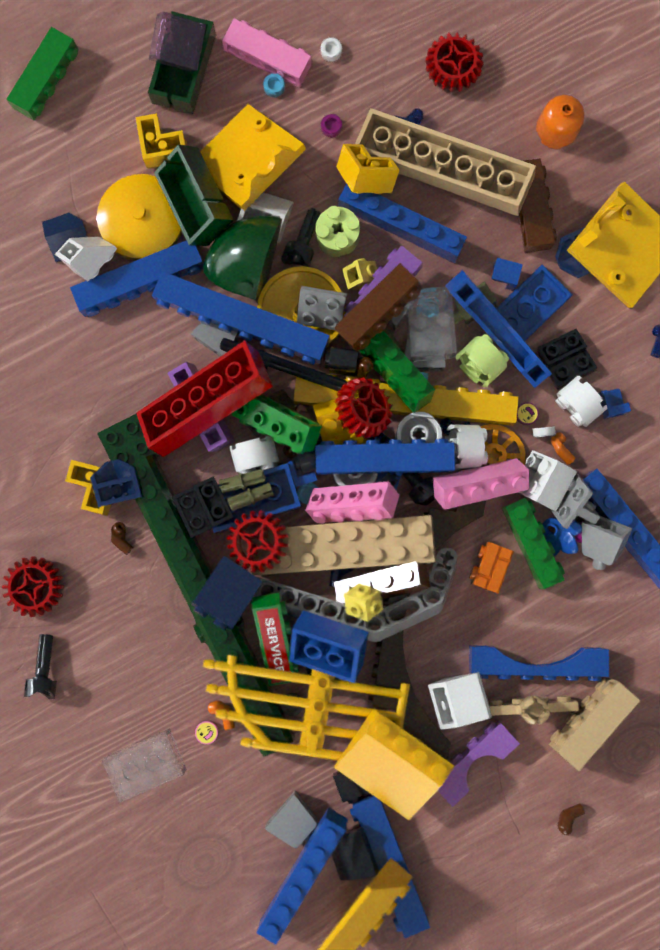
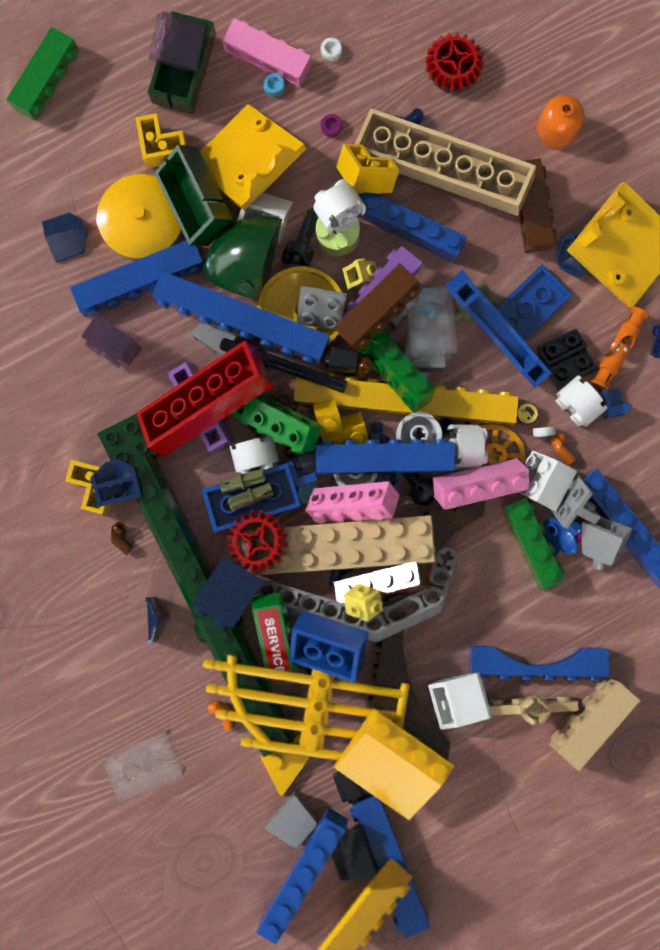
red gear [2,556,64,617] -> none
black piece [24,634,57,699] -> none
white slope [55,237,117,281] -> none
black slope [172,476,233,539] -> none
tile [195,720,219,744] -> none
red gear [334,377,393,439] -> none
medium lavender arch [438,720,520,807] -> none
yellowish green brick [456,334,509,387] -> none
orange brick [469,542,514,594] -> none
blue panel [492,258,523,291] -> none
reddish brown arm [557,803,585,835] -> none
none -> clear purple brick [81,314,141,369]
none -> dark blue slope [145,597,169,644]
none -> yellow wing [260,734,310,796]
none -> white brick [313,179,366,234]
none -> orange piece [590,306,649,391]

